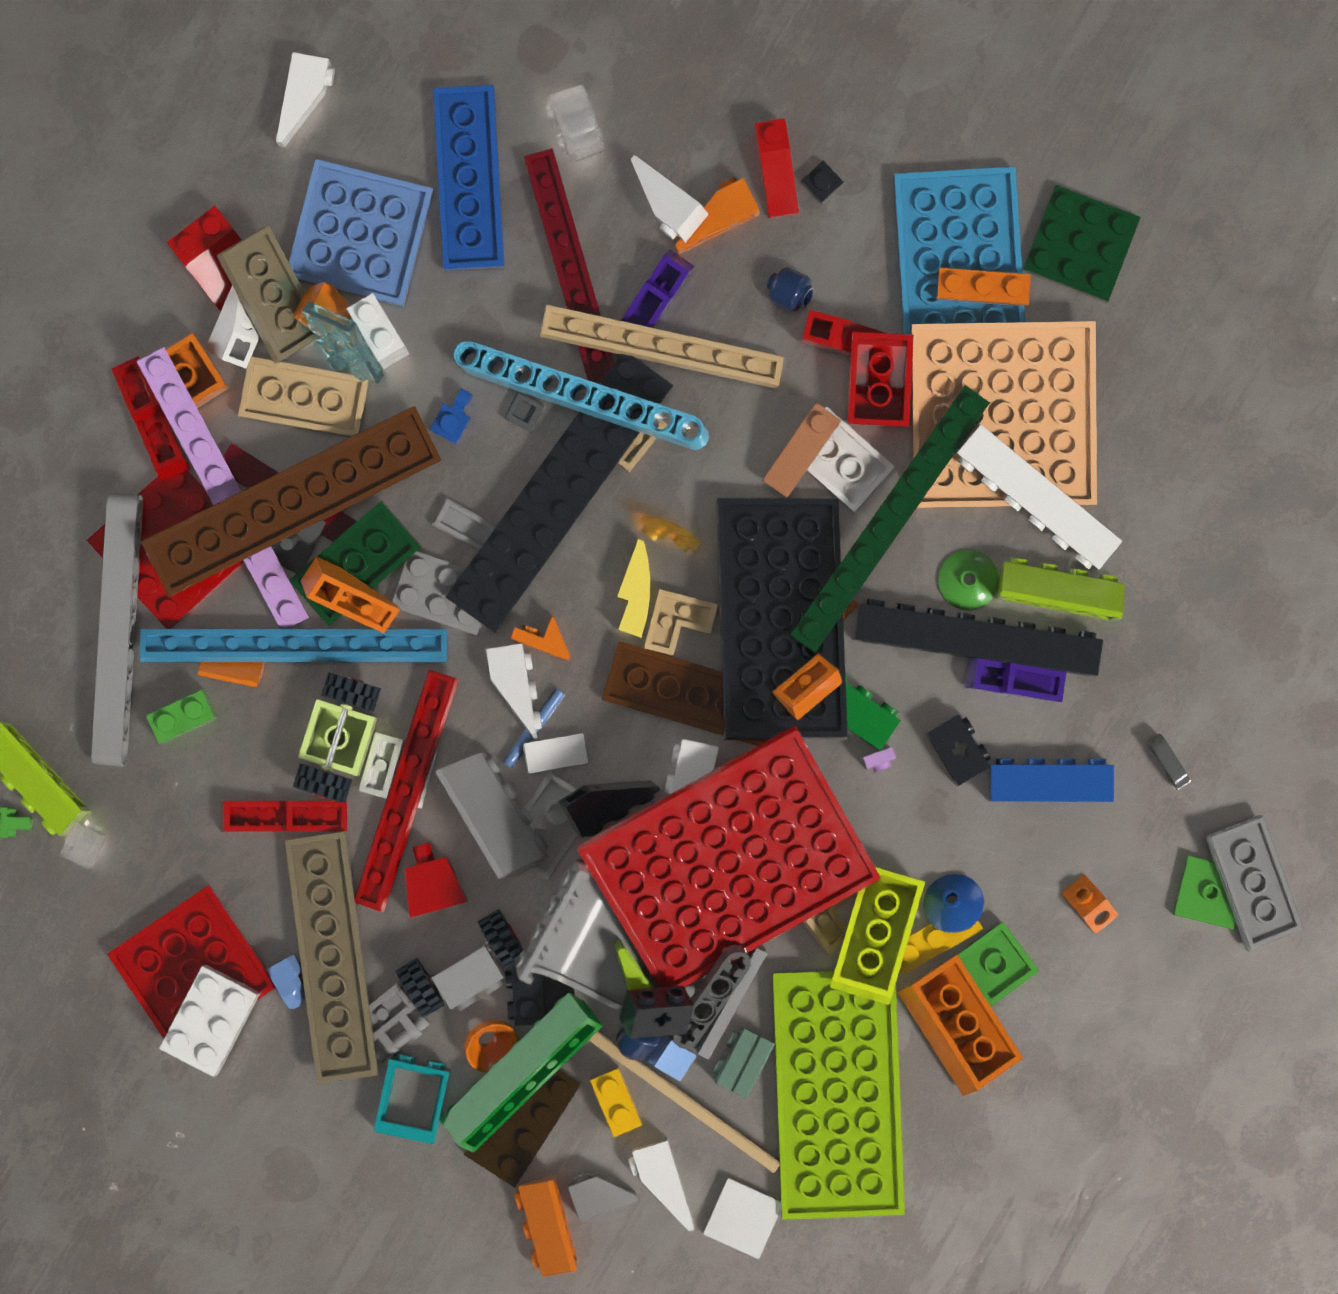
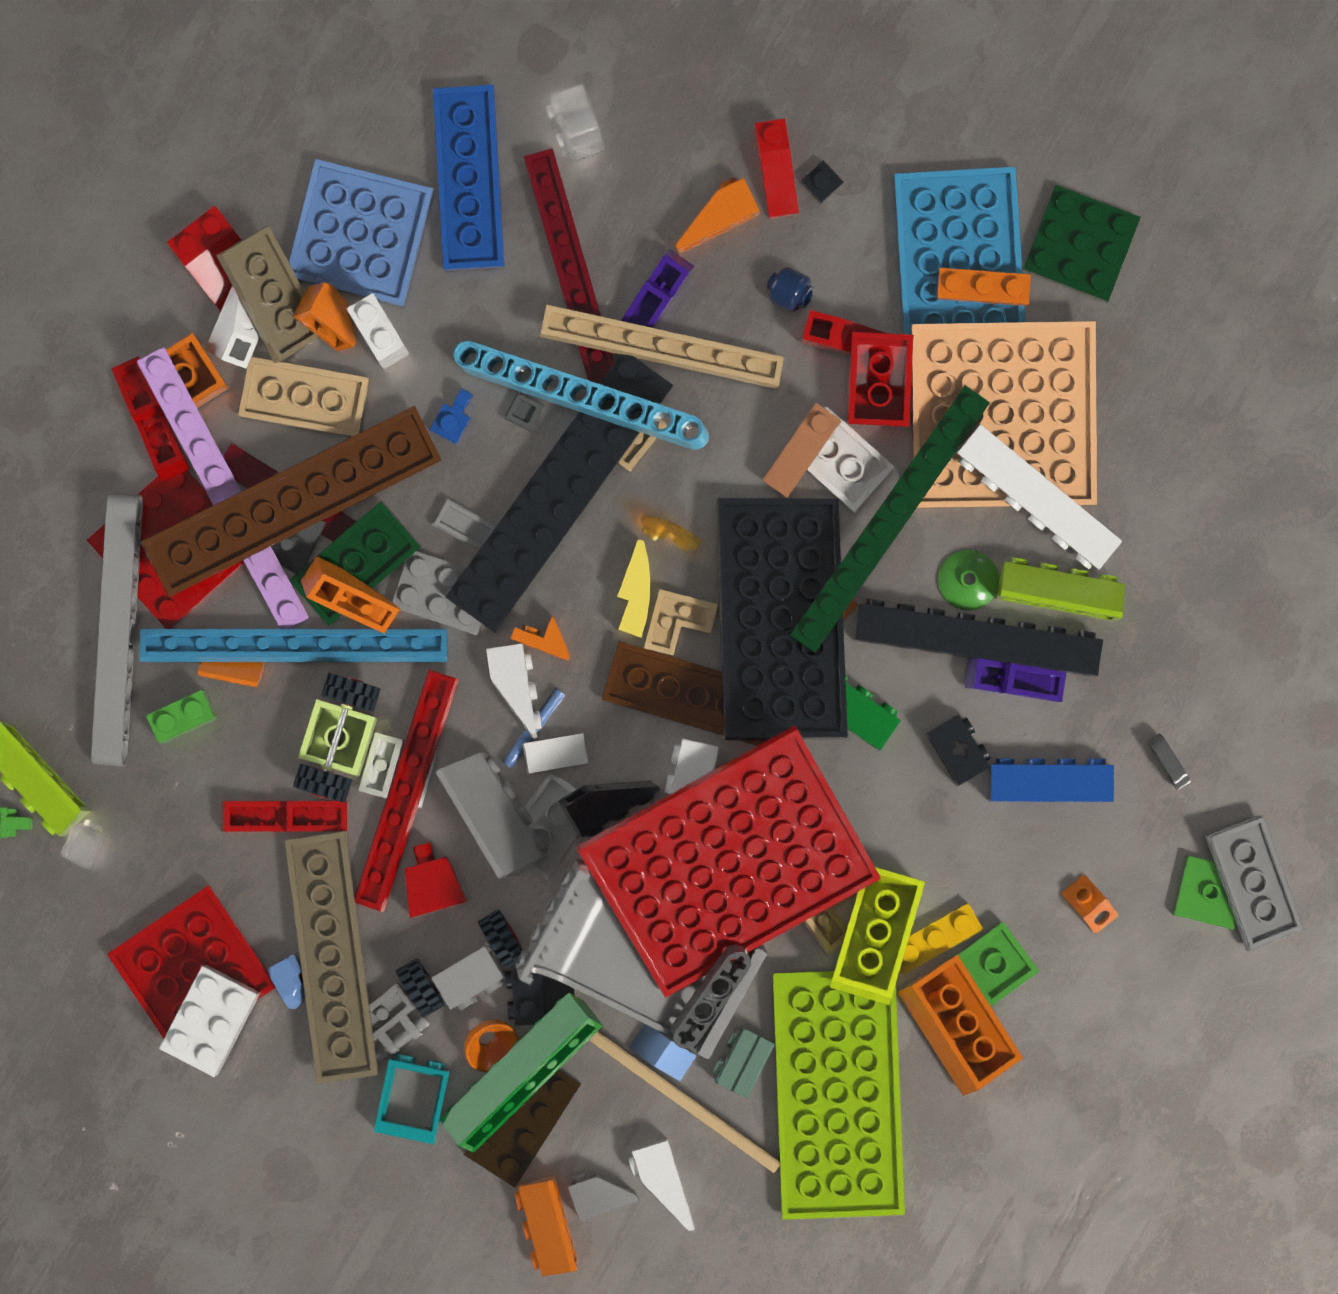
white slope [276,52,335,148] -> none
clear light blue plate [302,302,384,384] -> none
yellow brick [590,1066,643,1137] -> none
lime slope [614,939,654,990] -> none
dark blue head [616,1026,661,1060] -> none
black brick [619,986,694,1039] -> none
white slope [631,155,709,243] -> none
white tile [703,1177,781,1259] -> none
orange slope [773,653,842,720] -> none
lavender plate [862,747,896,773] -> none
blue dish [923,874,984,933] -> none

